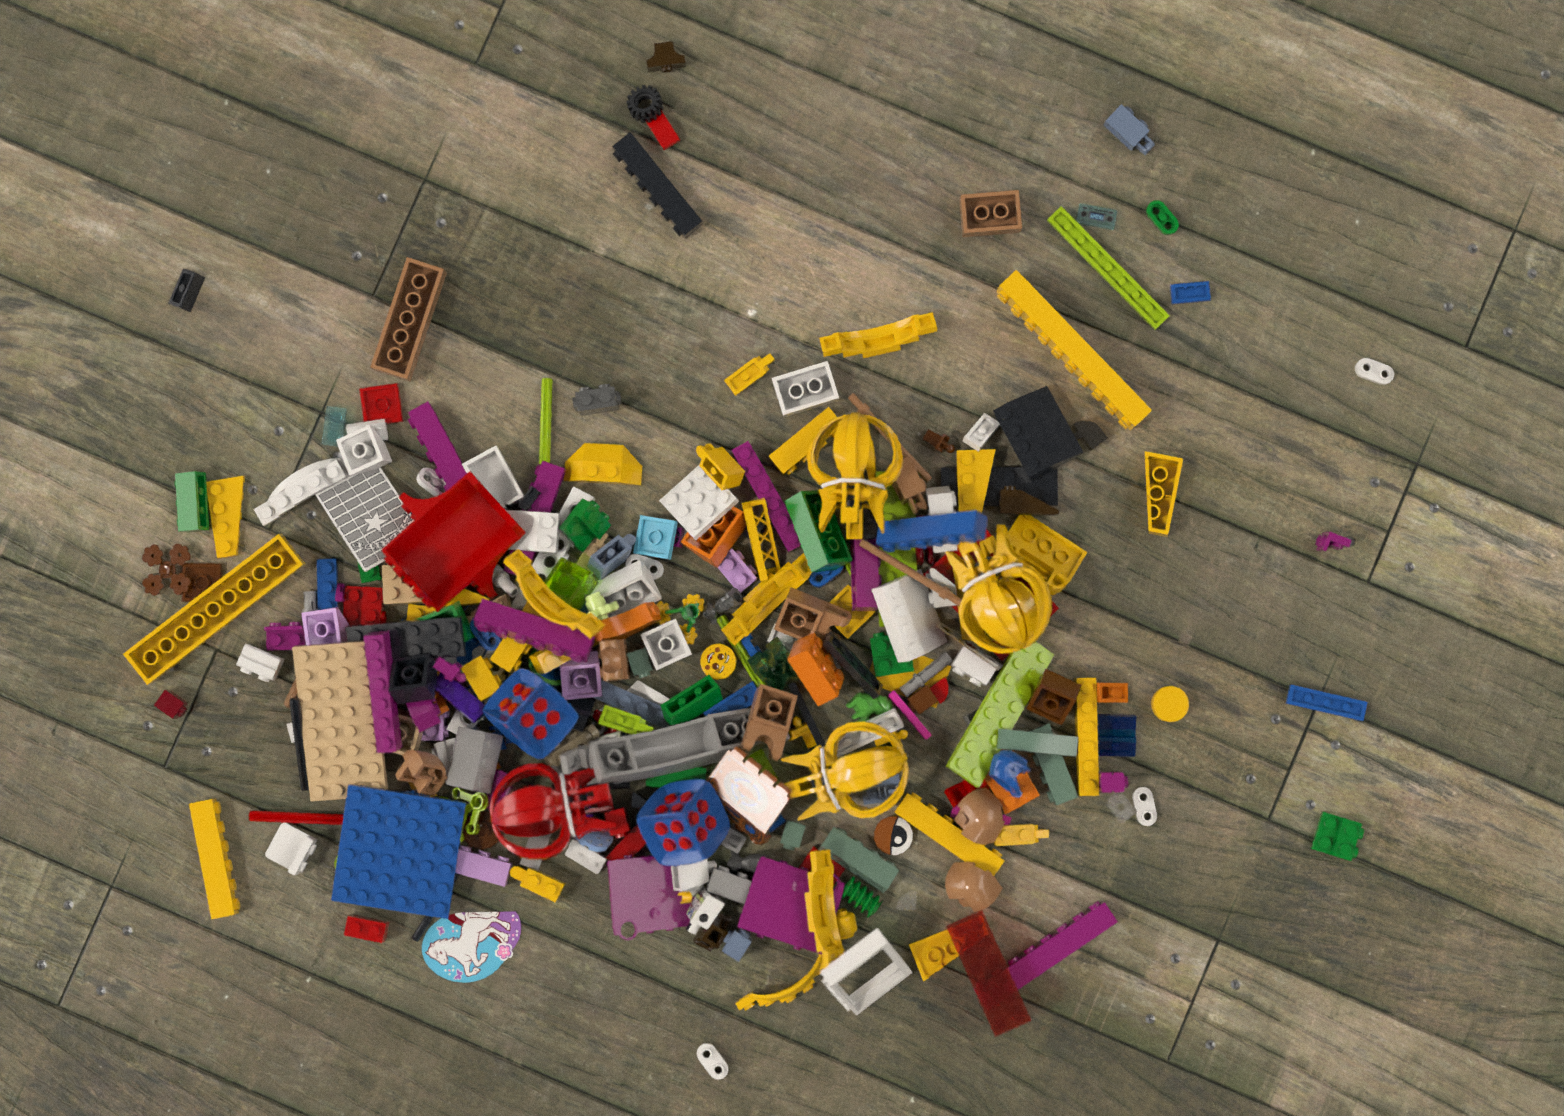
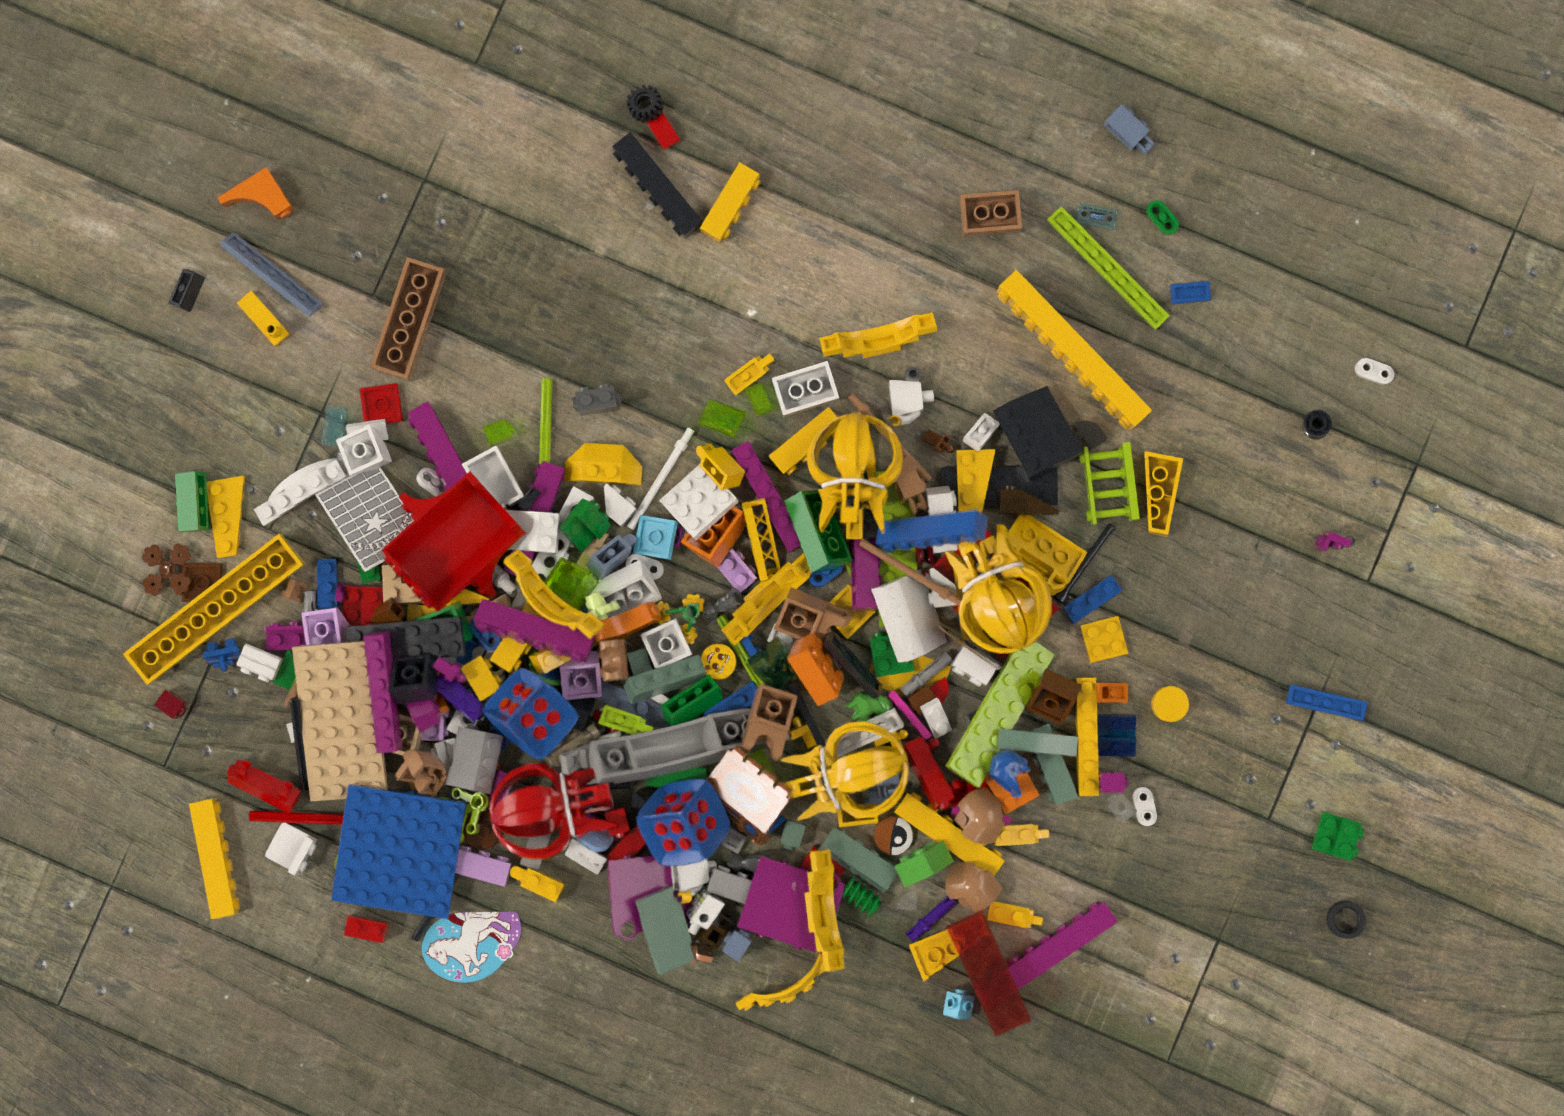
dark brown brick [646,41,686,73] -> none
white plate [697,1043,728,1080] -> none
white window [820,928,913,1016] -> none
yellow head [836,909,858,939] -> none
none -> blue hips [203,638,241,672]
none -> orange arch [217,167,294,219]
none -> sand blue plate [220,232,323,317]
none -> red brick [226,759,301,814]
none -> yellow piece [237,291,290,347]
none -> green tile [273,650,296,690]
none -> medium nougat tile [281,579,308,603]
none -> reddish brown brick [371,597,405,623]
none -> clear neon green brick [483,419,515,447]
none -> white slope [604,483,637,527]
none -> sand green brick [624,655,706,704]
none -> white bar [627,428,694,530]
none -> sand green piece [635,886,694,975]
none -> nougat piece [690,944,713,964]
none -> clear neon green slope [698,399,746,441]
none -> yellow brick [700,162,761,243]
none -> clear neon green piece [745,382,773,418]
none -> yellow brick [837,803,878,828]
none -> white torso [887,367,934,428]
none -> bright green brick [894,841,954,887]
none -> red brick [903,736,962,811]
none -> dark purple pin [905,895,957,943]
none -> white plate [920,698,952,738]
none -> medium azure brick [943,989,974,1020]
none -> yellow hinge [987,901,1043,928]
none -> black piece [1052,523,1115,605]
none -> blue plate [1063,575,1122,624]
none -> lime fence [1079,442,1140,526]
none -> yellow plate [1080,616,1128,663]
none -> black wheel [1302,410,1332,440]
none -> black tyre [1326,901,1366,939]

